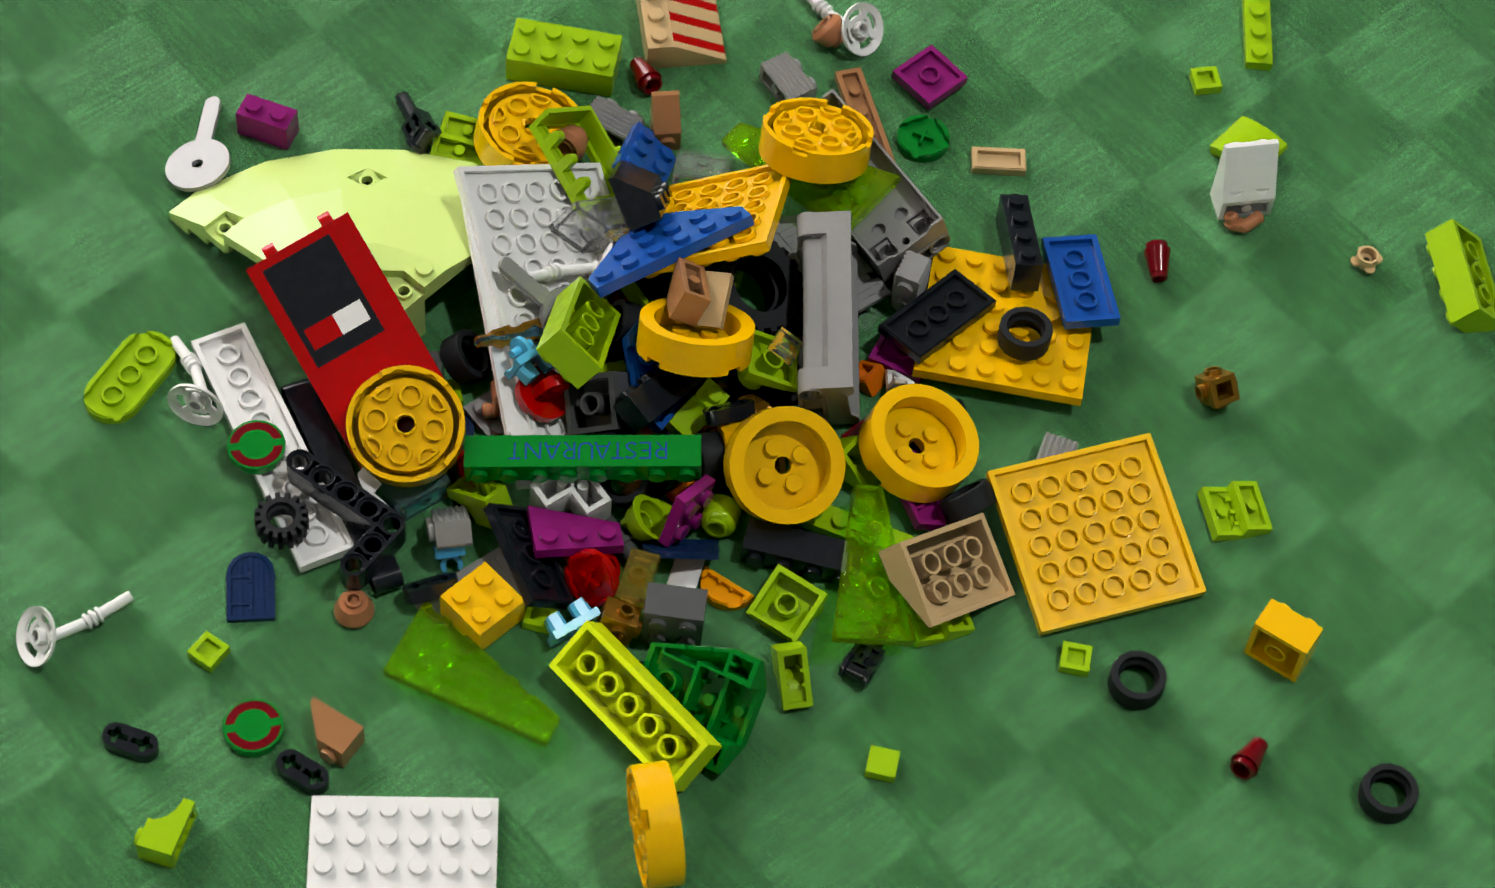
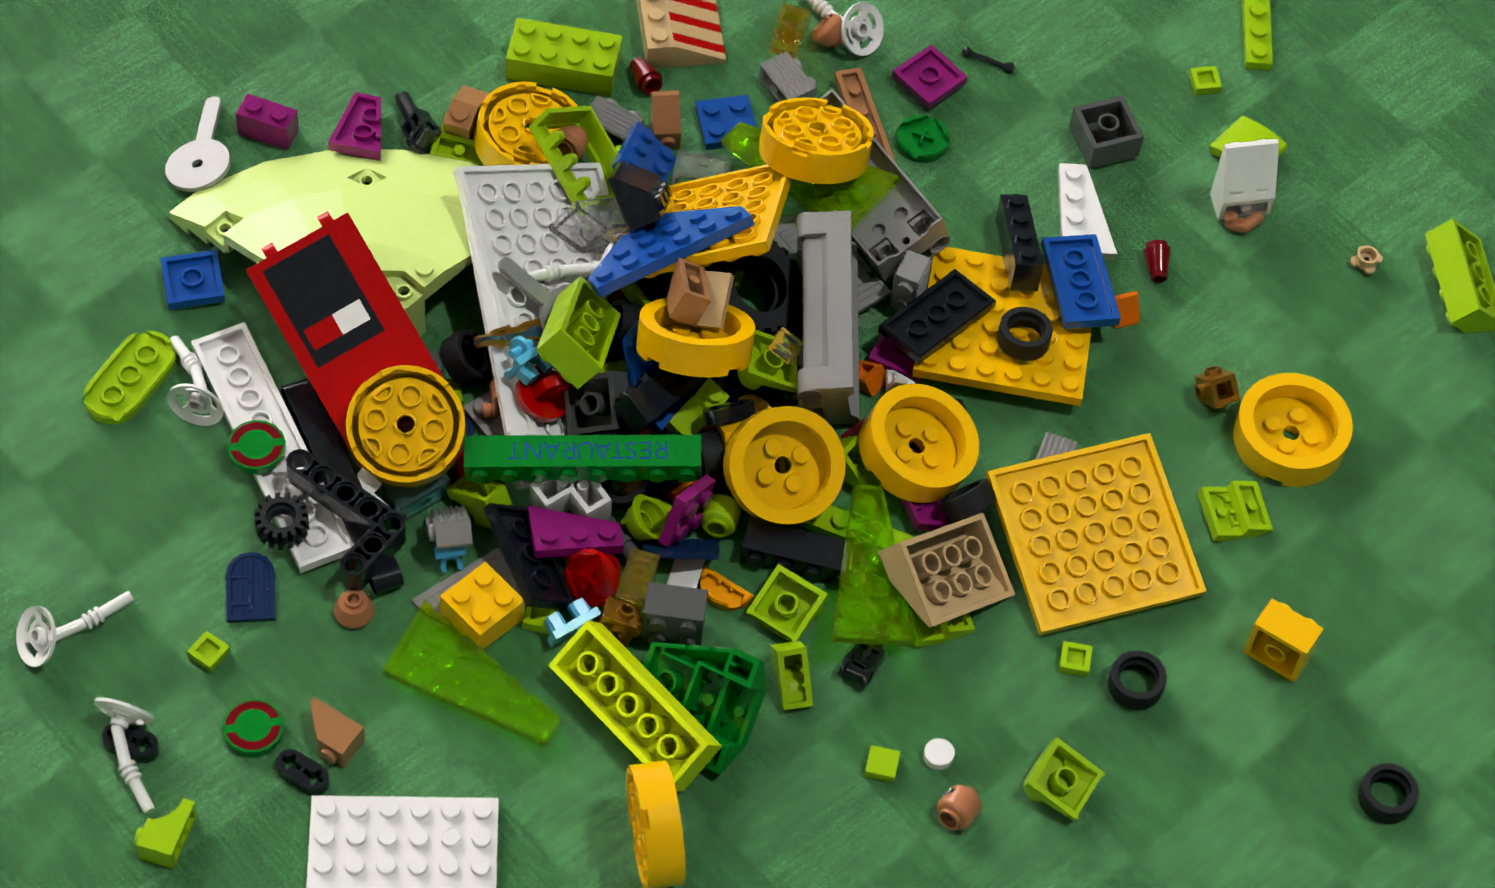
black beam [402,572,458,605] -> none
tan tile [971,146,1026,176] -> none
dark red cone [1230,737,1268,780] -> none
none -> white dish [94,697,155,814]
none -> blue plate [160,250,225,310]
none -> magenta wing [328,92,381,161]
none -> medium nougat slope [443,85,490,139]
none -> blue plate [695,95,759,150]
none -> clear yellow brick [770,3,811,59]
none -> white tile [923,738,955,770]
none -> nougat head [936,785,982,830]
none -> black hinge [962,47,1015,74]
none -> lime slope [1023,737,1105,822]
none -> white wing [1058,163,1117,260]
none -> dark grey brick [1069,96,1144,169]
none -> orange slope [1113,291,1140,329]
none -> yellow brick [1233,373,1353,487]

